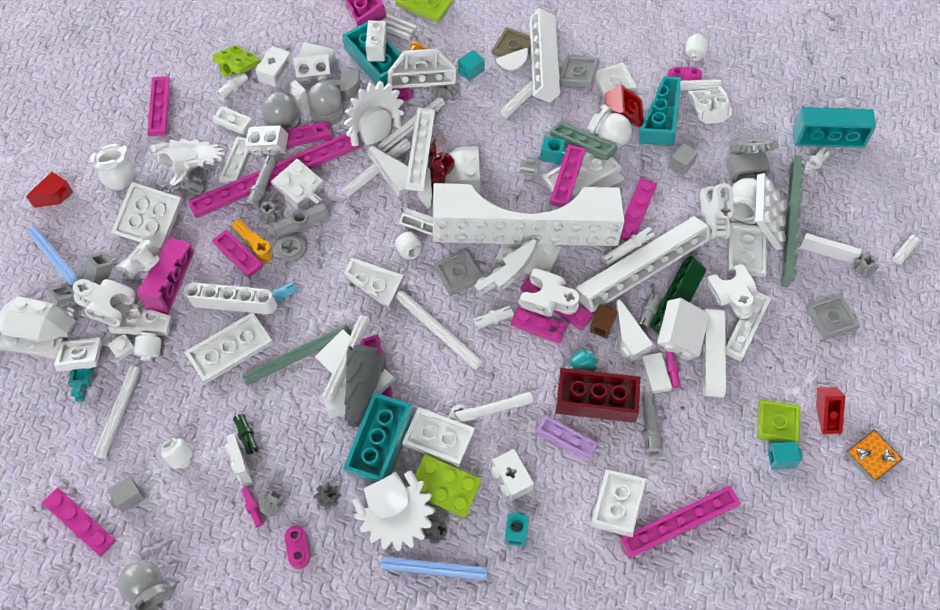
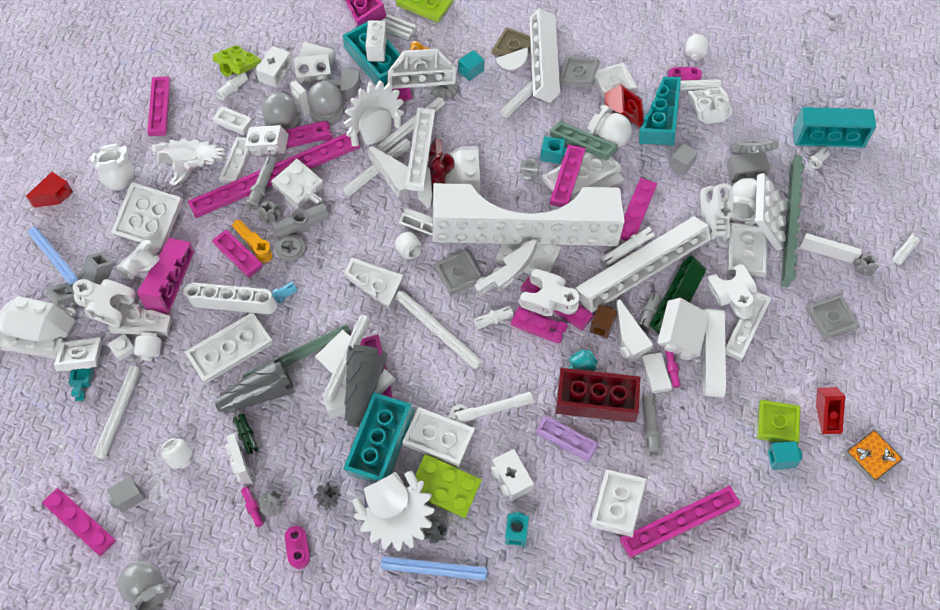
light grey gear [181,174,204,198] -> none
none -> dark grey cone [214,356,296,414]

